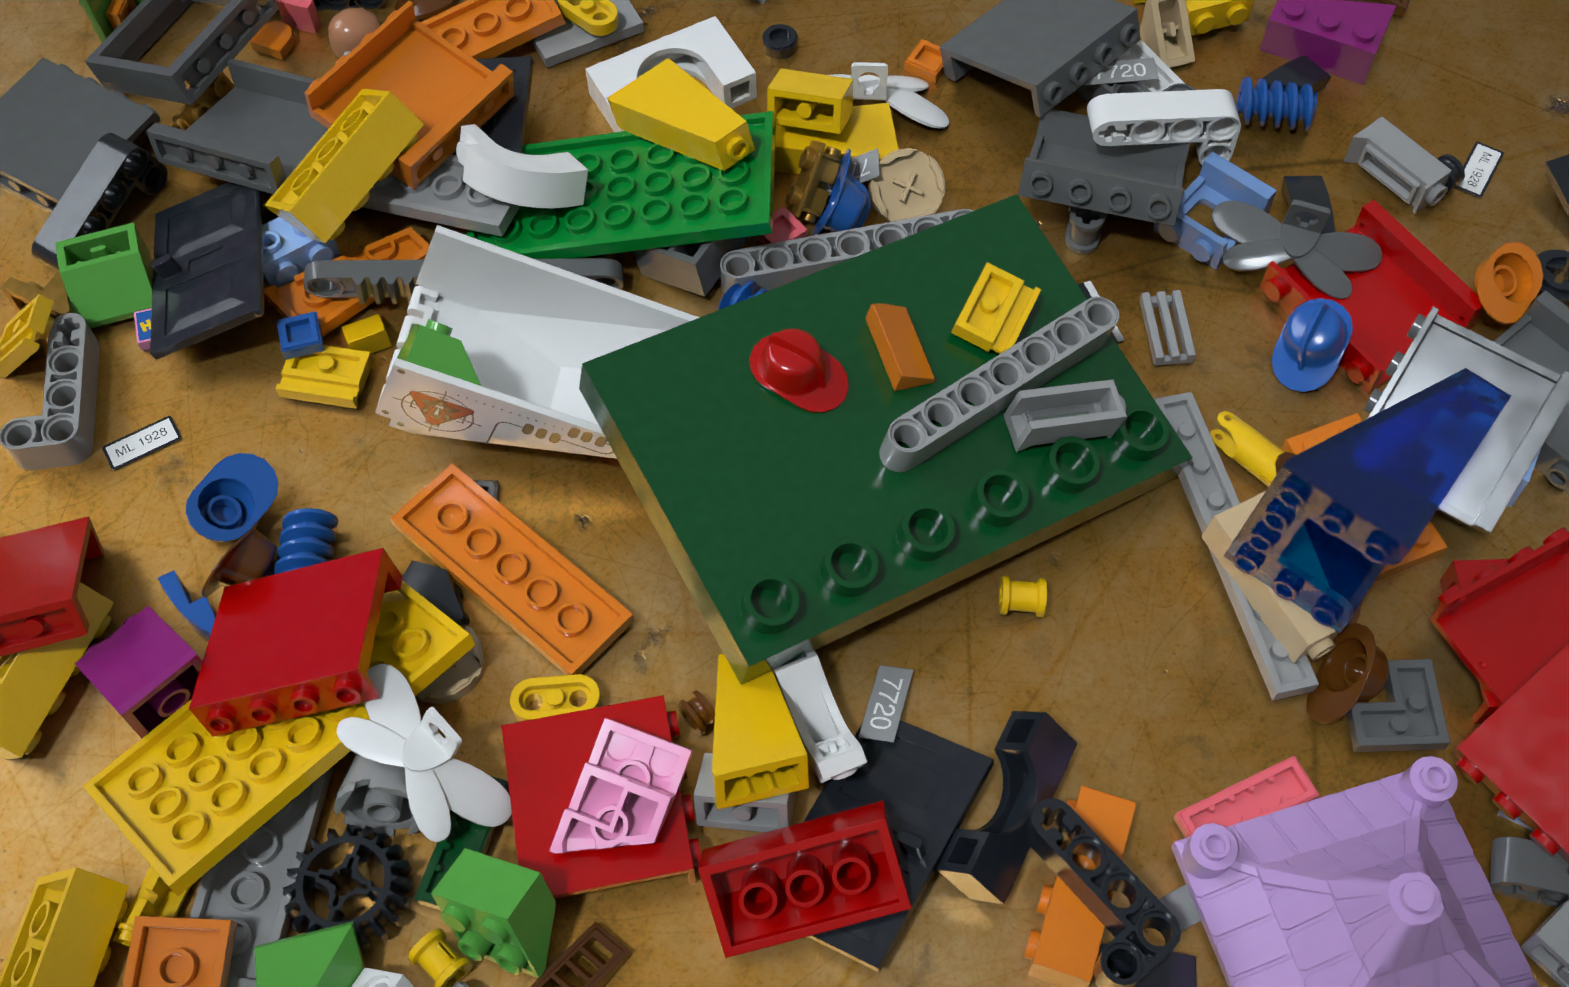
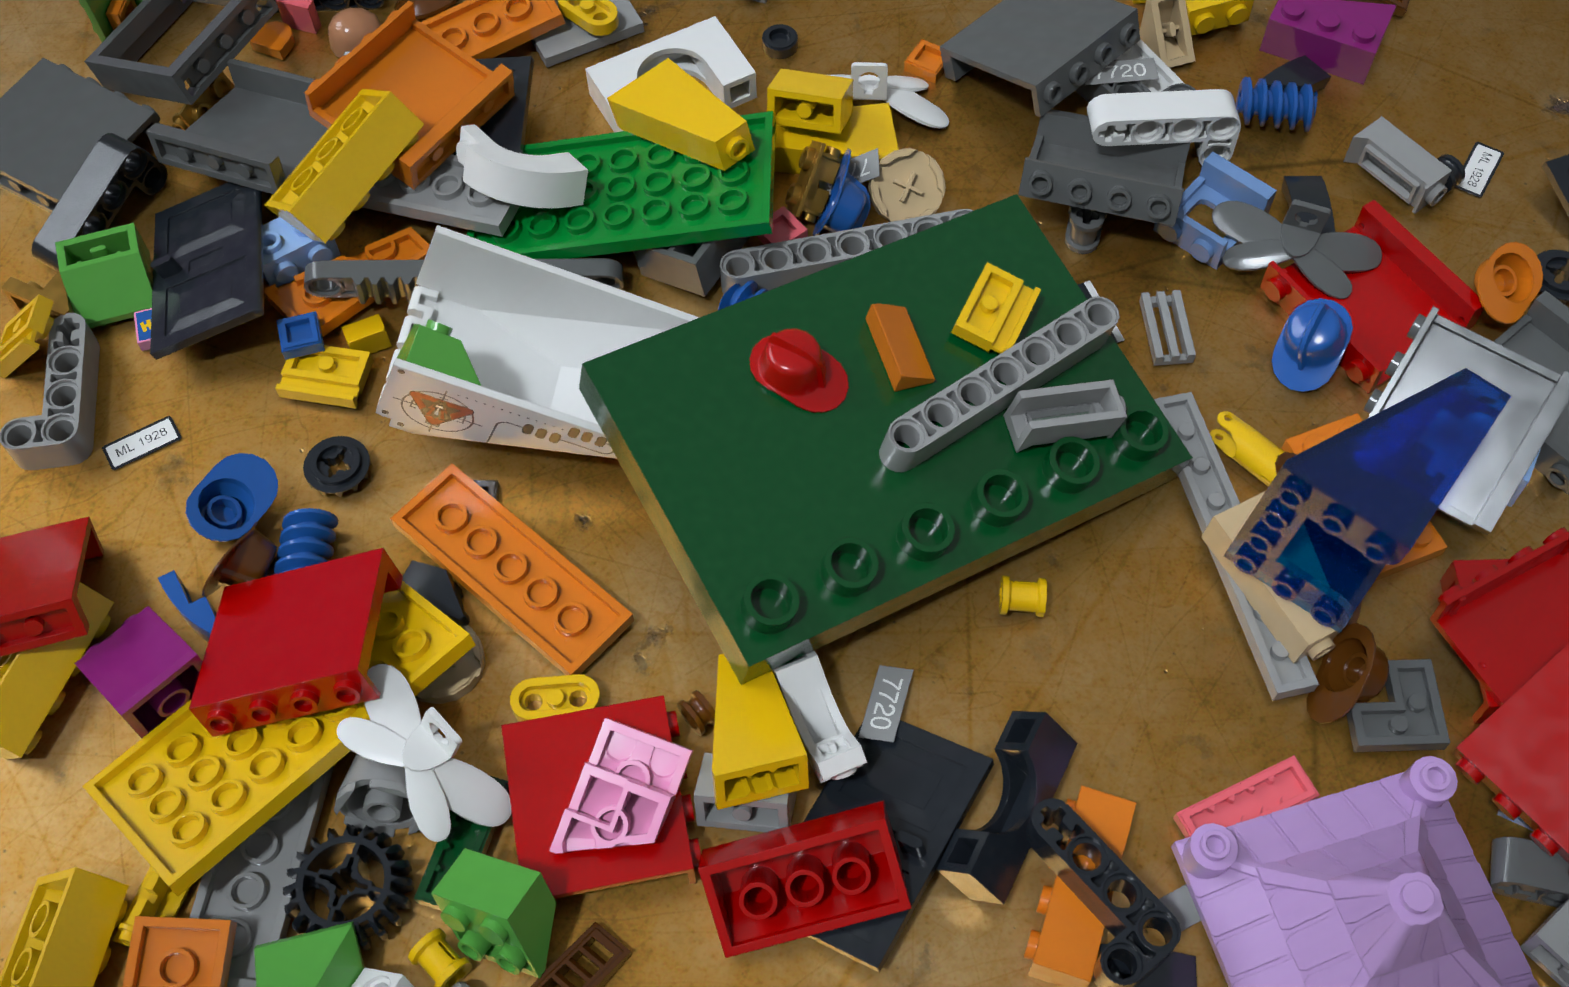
none -> black gear [303,436,372,497]

